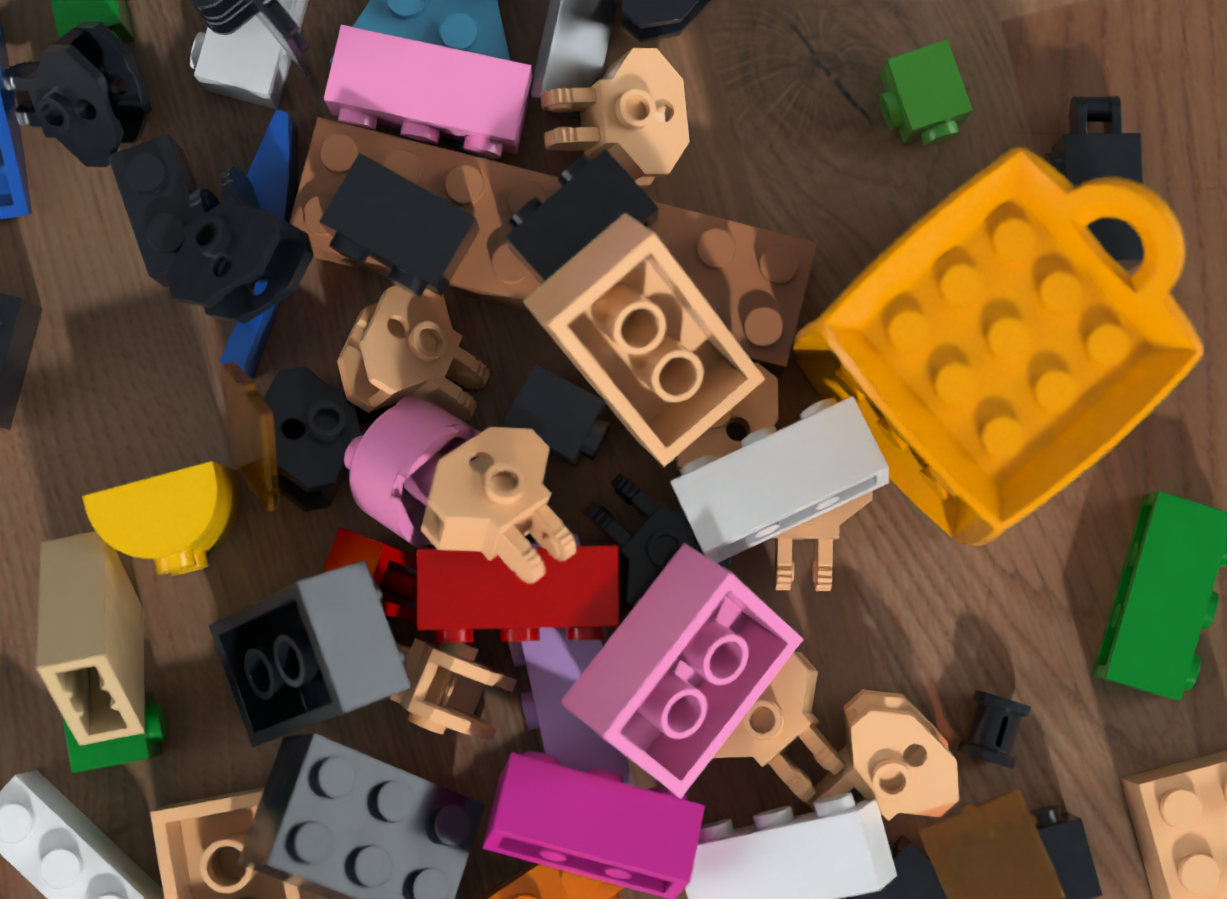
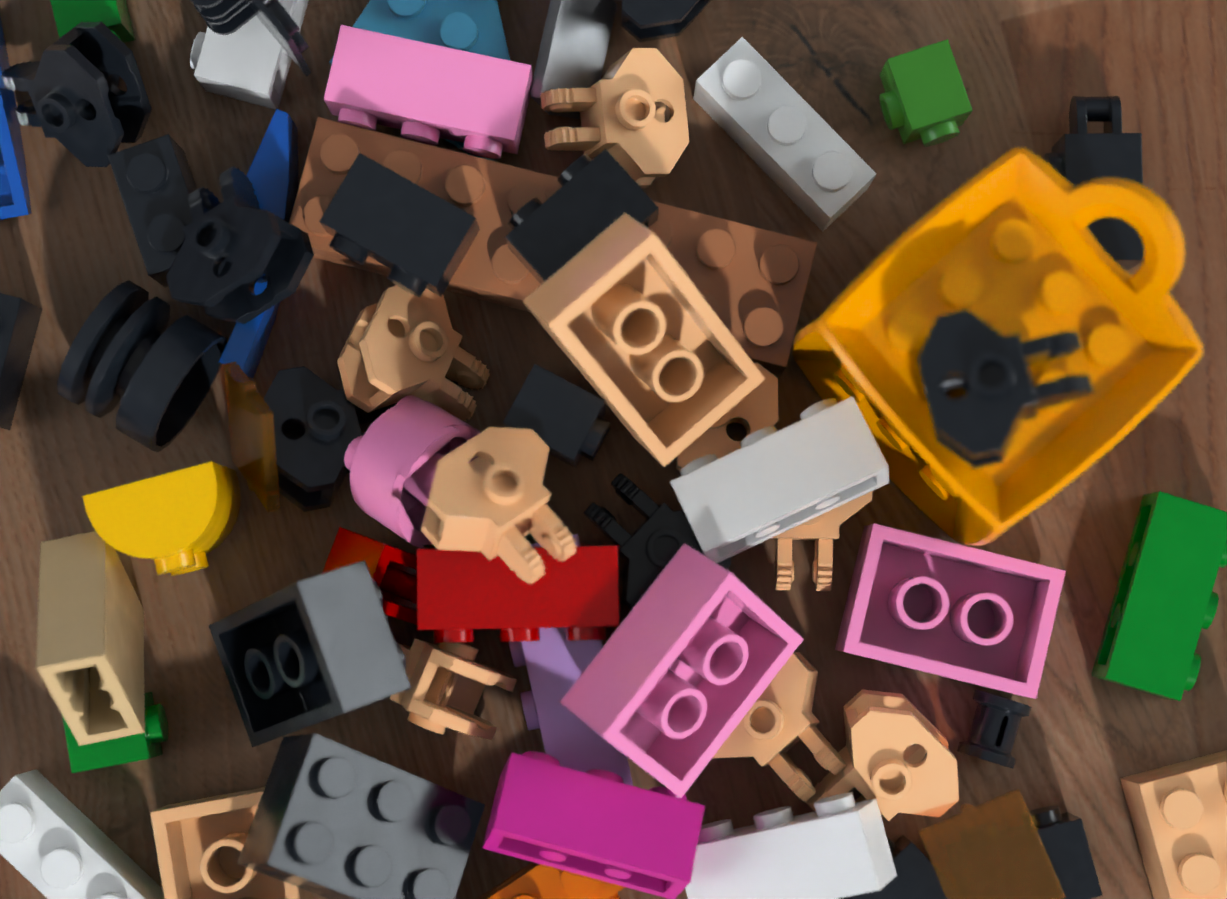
none -> black wheel [57,280,228,452]
none -> white brick [693,37,876,231]
none -> bright pink brick [835,523,1066,699]
none -> black hinge [918,309,1093,469]

